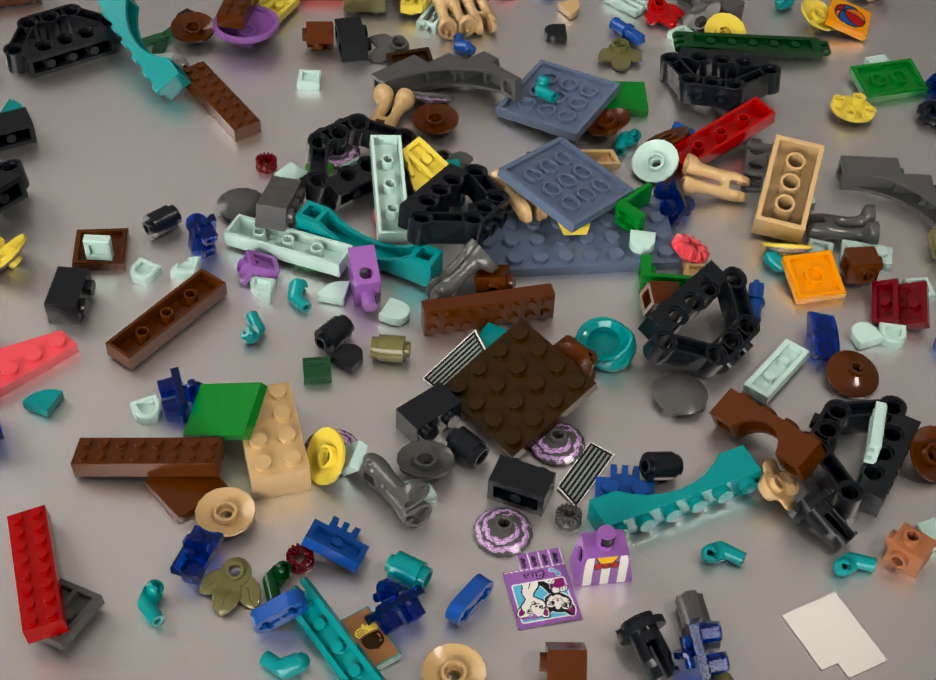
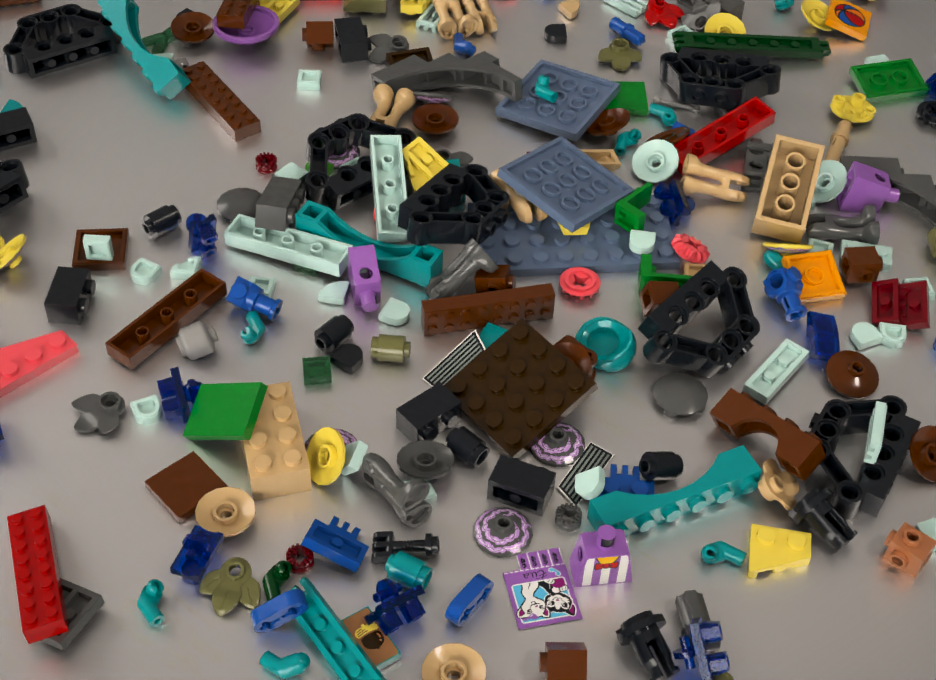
teal tile [22,389,64,417] -> none
reddish brown piece [71,437,226,477] -> none
medium lavender bracket [237,249,280,285] -> none
teal arm [287,278,312,313] -> none
blue axle [748,279,765,323] -> none
white sticker [782,592,887,678] -> none
teal arm [833,552,877,577] -> none
none -> dark grey plate [71,391,125,434]
none -> light grey head [175,320,219,360]
none -> blue connector [225,276,283,322]
none -> black hinge [371,531,440,564]
none -> coral gear [559,267,601,300]
none -> light aqua tile [575,466,605,500]
none -> teal arm [648,103,677,126]
none -> light grey hinge [653,96,700,113]
none -> light yellow wing [747,524,812,578]
none -> blue connector [763,266,808,322]
none -> light aqua dish [814,159,847,203]
none -> tan pin [823,120,853,161]
none -> medium lavender torso [836,161,900,213]

